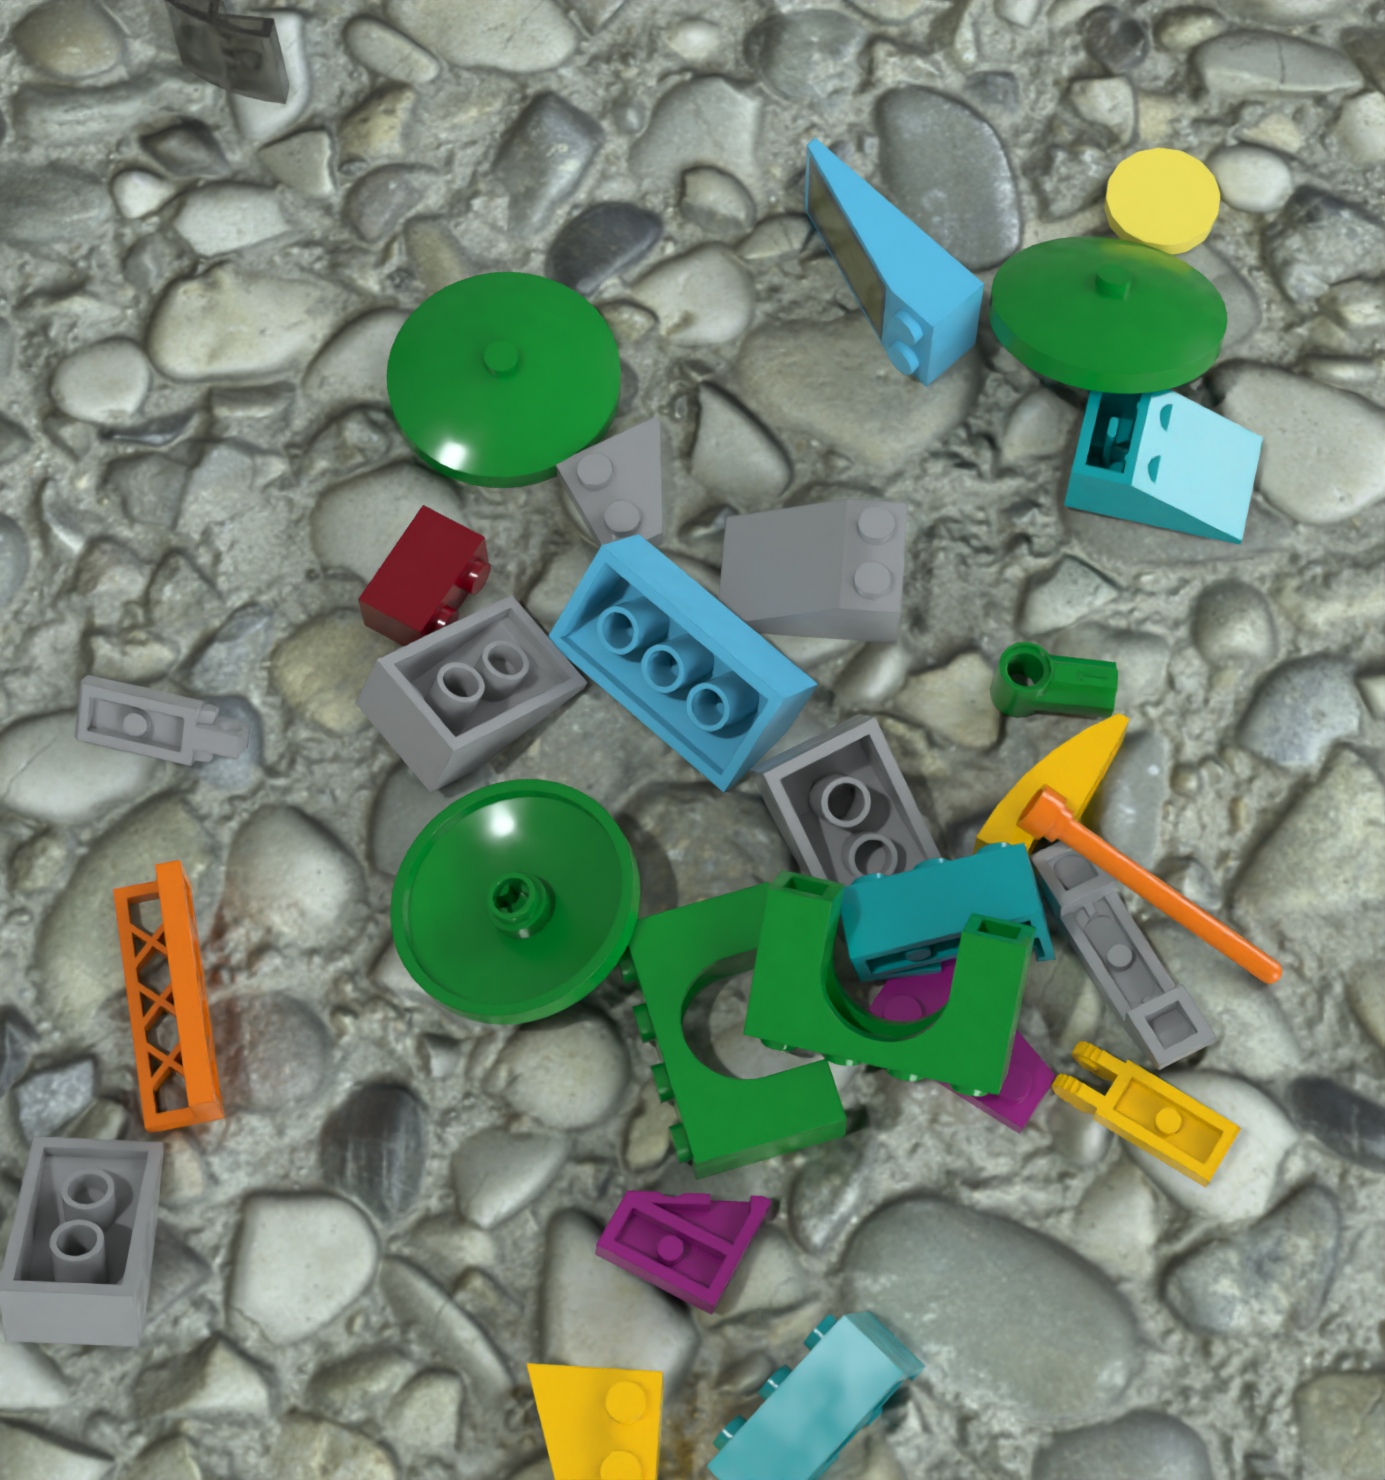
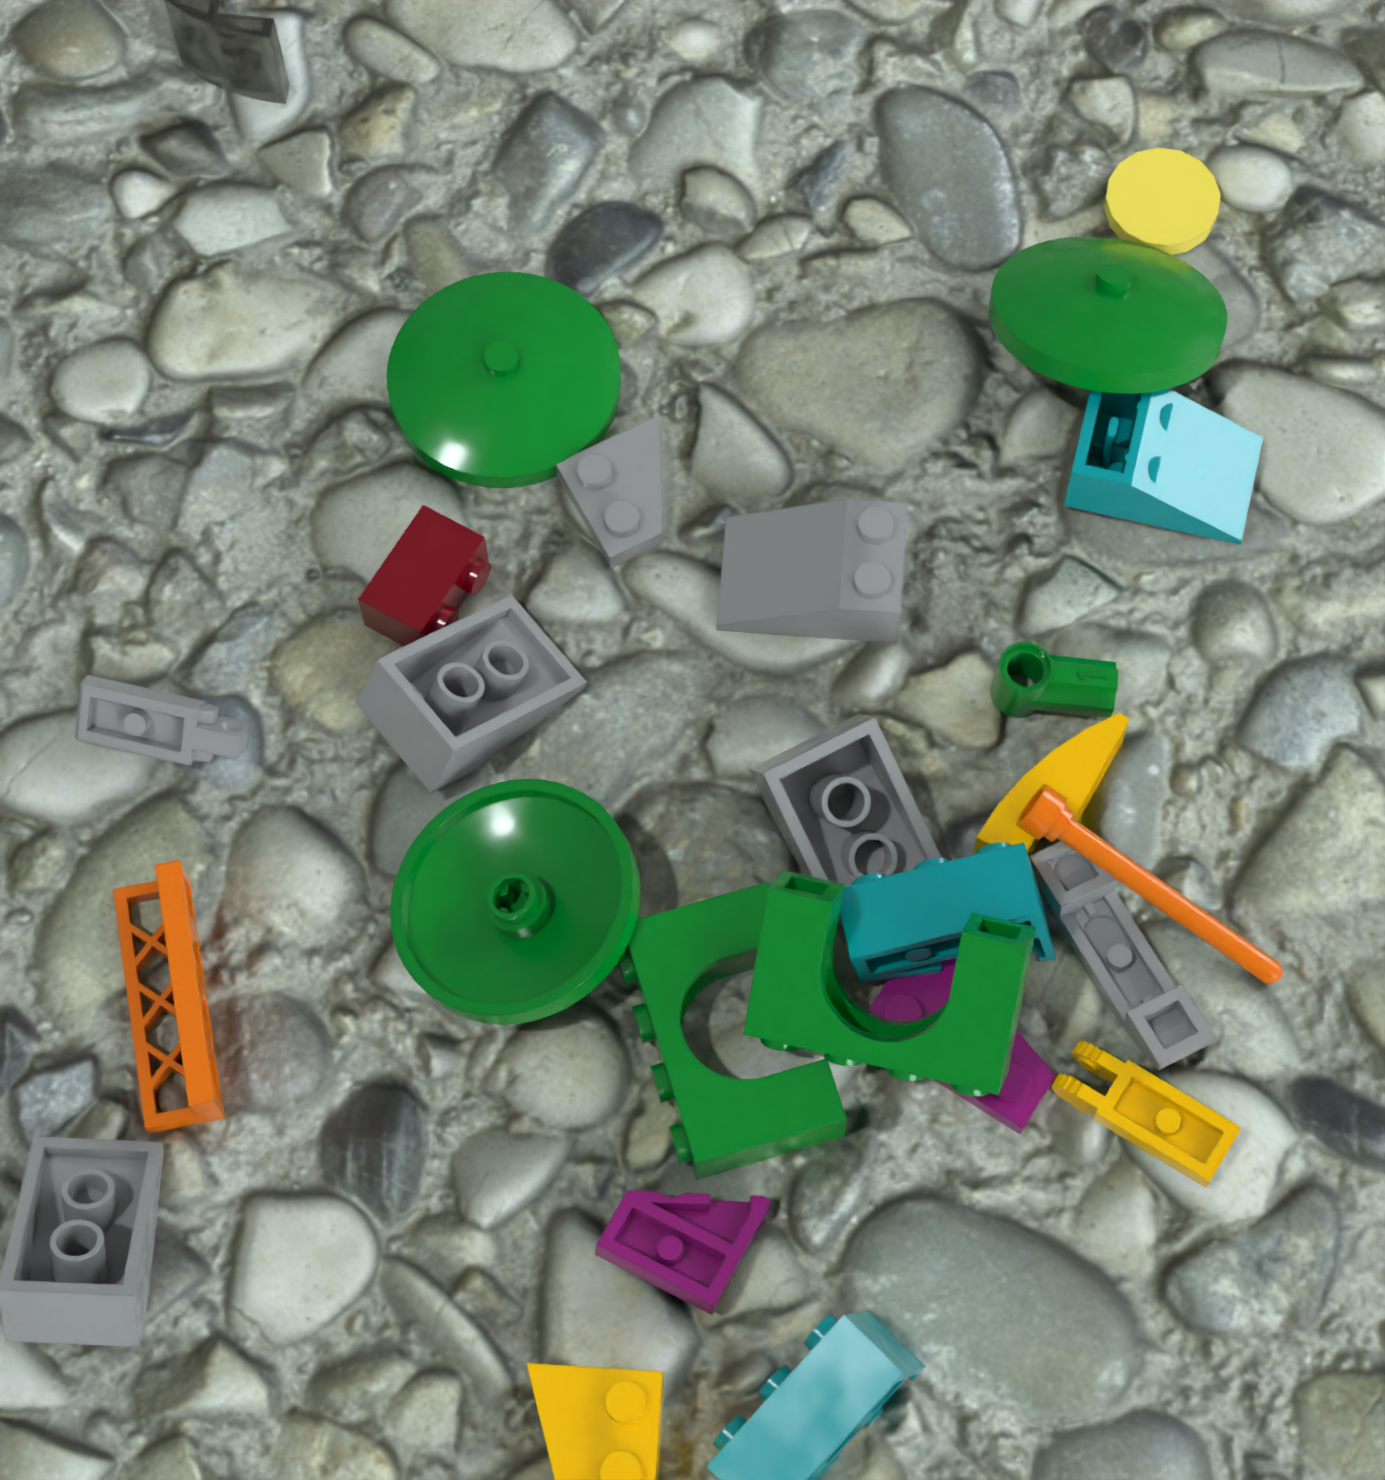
medium azure slope [548,534,818,792] -> none
medium azure slope [804,138,984,387] -> none

